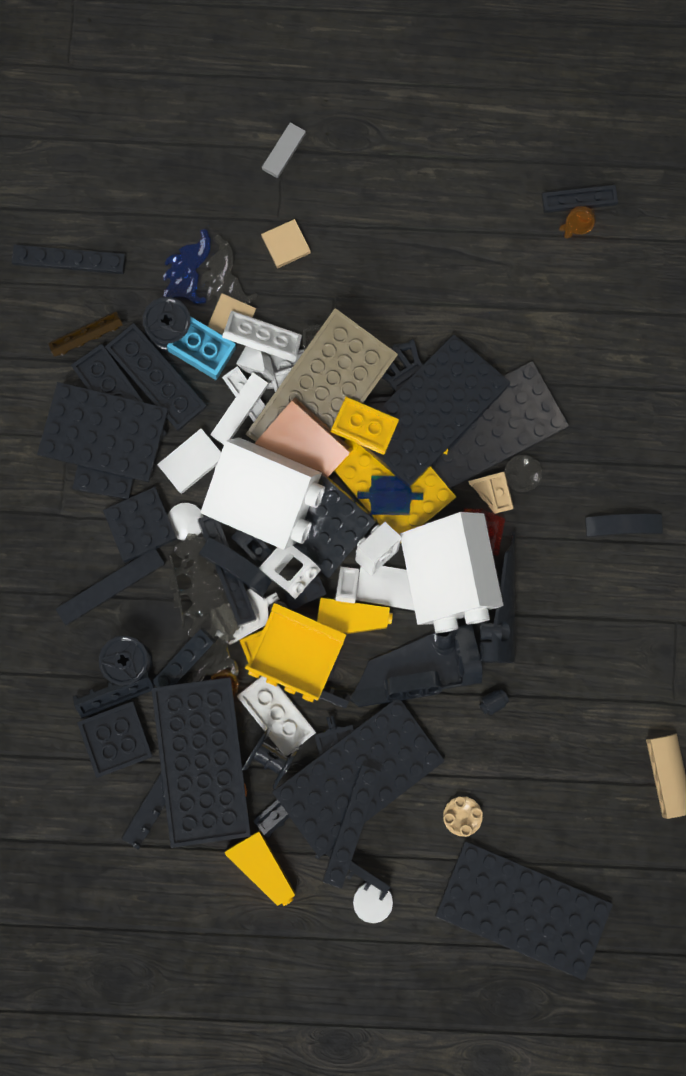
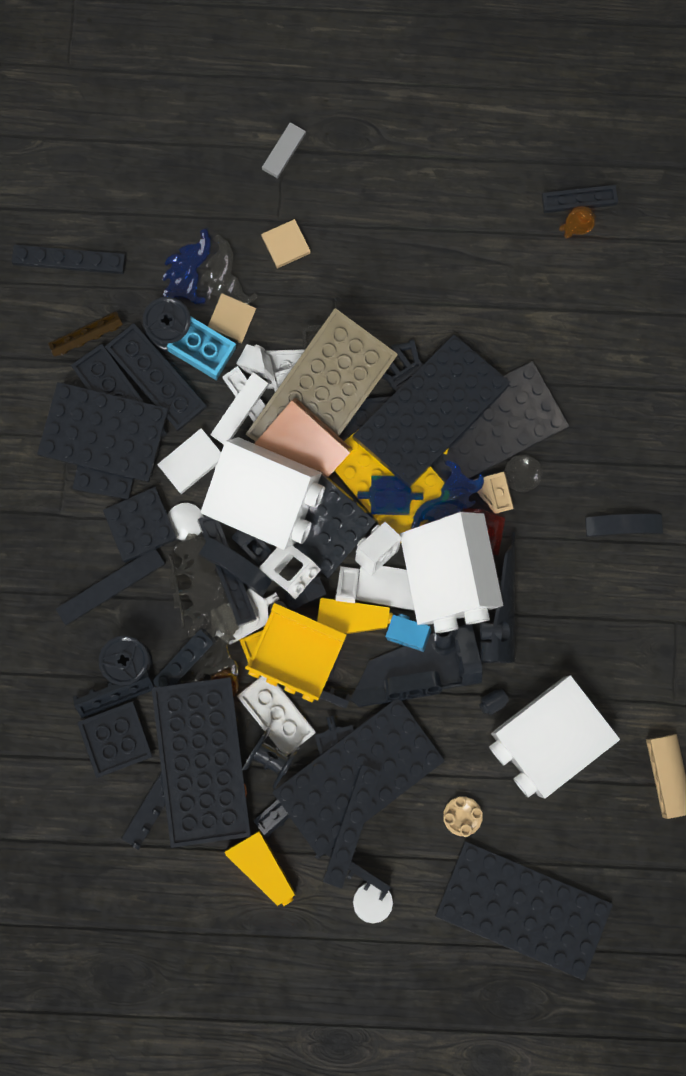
white tile [222,311,302,362] -> none
yellow tile [330,397,399,455] -> none
none -> dark azure brick [385,614,431,652]
none -> clear blue piece [411,460,484,529]
none -> white brick [489,675,620,798]

